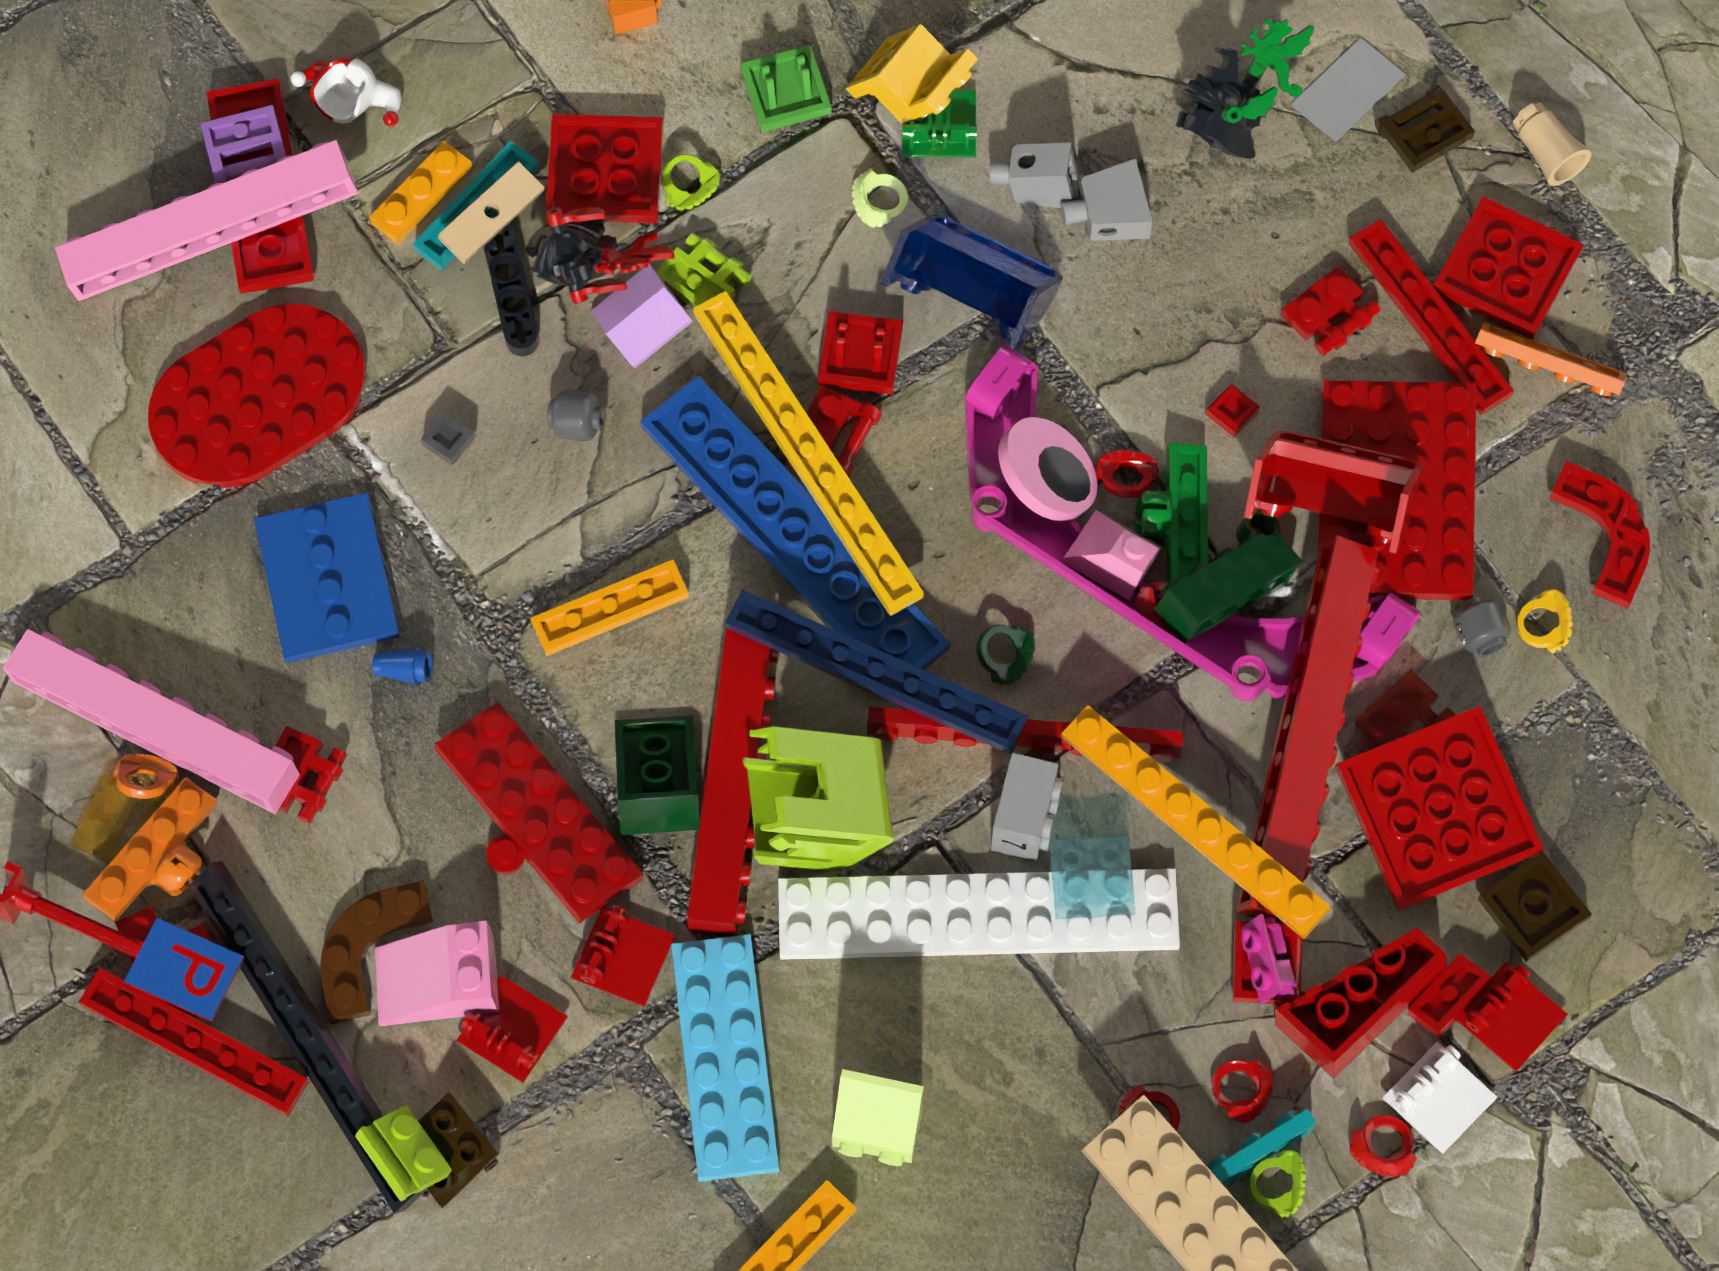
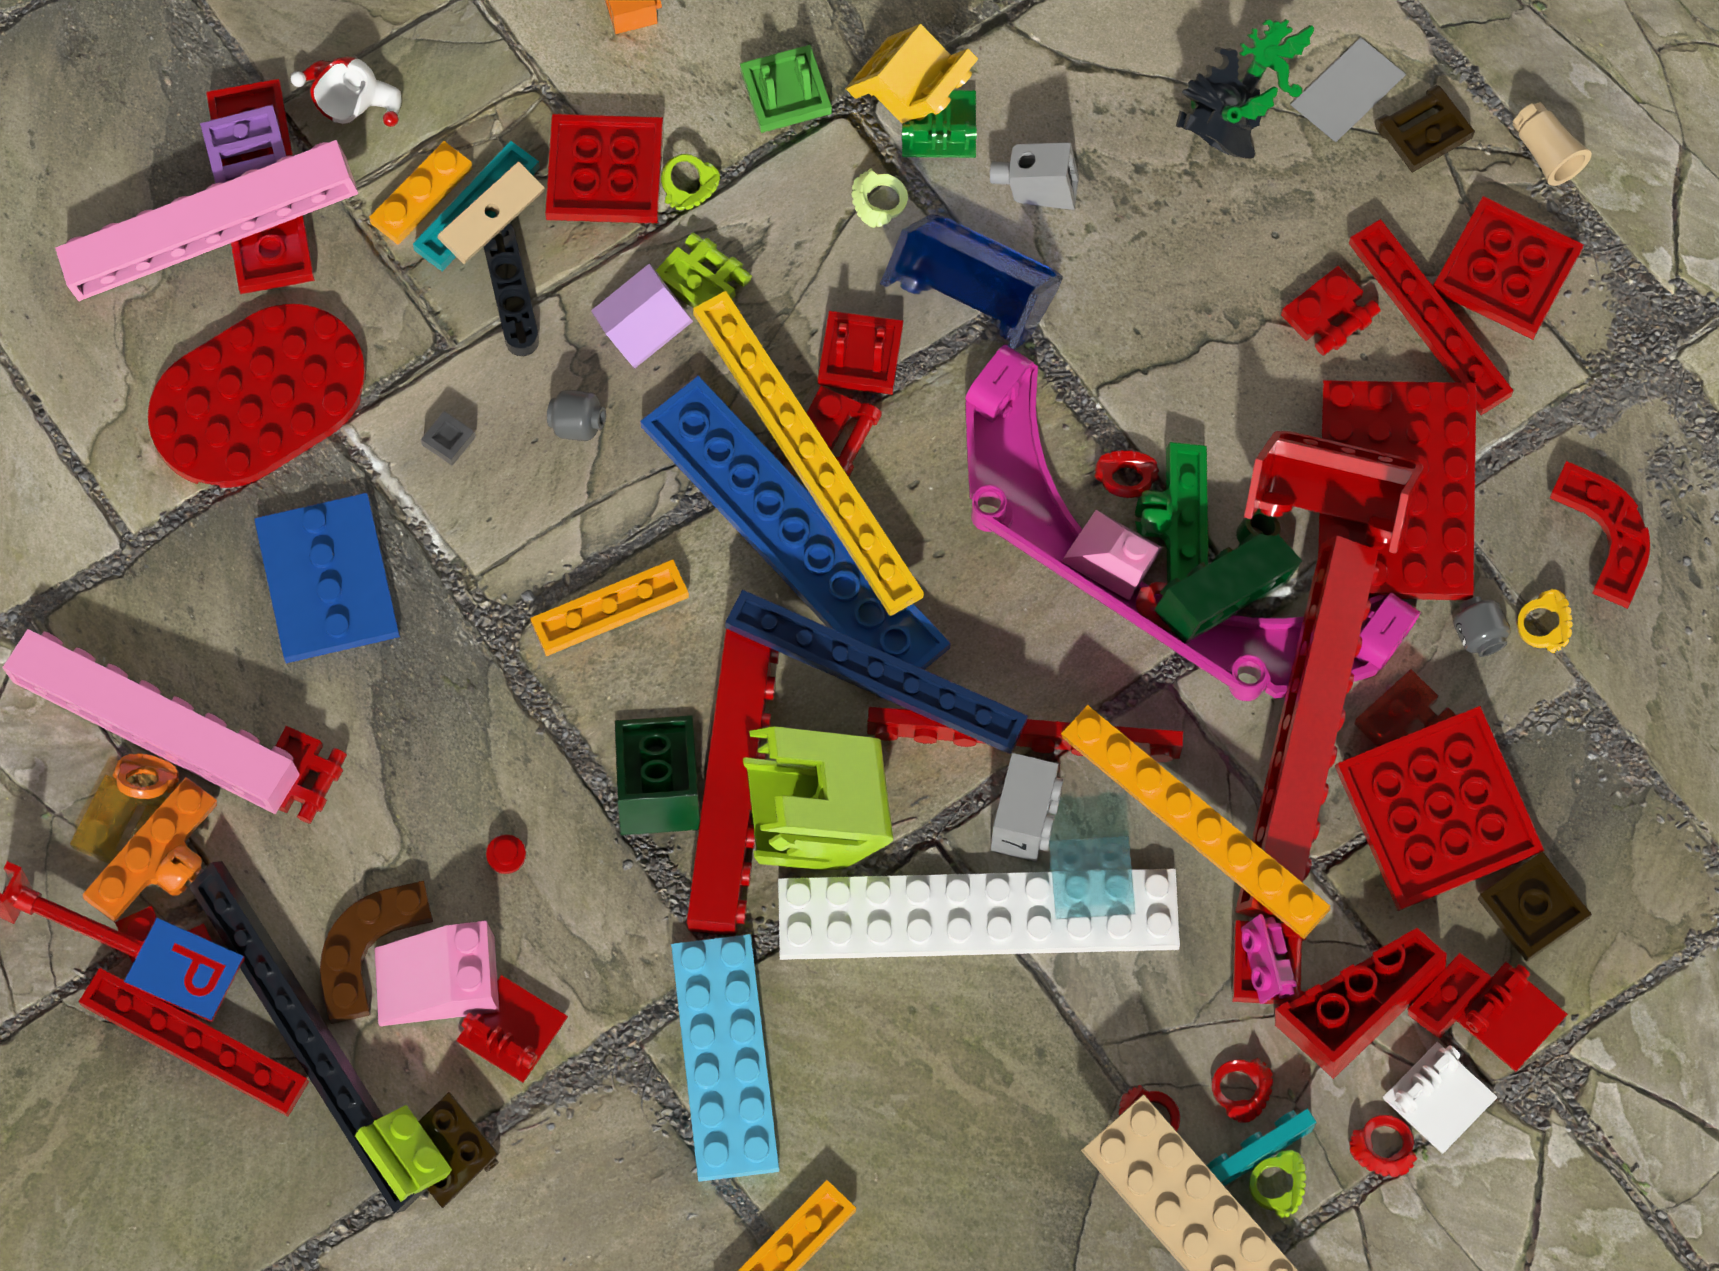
blue cone [372,647,433,685] -> none
red plate [435,702,643,924] -> none
helmet [525,206,675,304] -> none
red hinge [570,905,676,1007] -> none
yellowish green slope [832,1069,924,1166] -> none
dark green piece [976,625,1035,685] -> none
bright pink piece [998,417,1098,521] -> none
light grey torso [1061,159,1153,241] -> none
red tile [1206,384,1260,437] -> none
orange plate [1475,322,1627,396] -> none

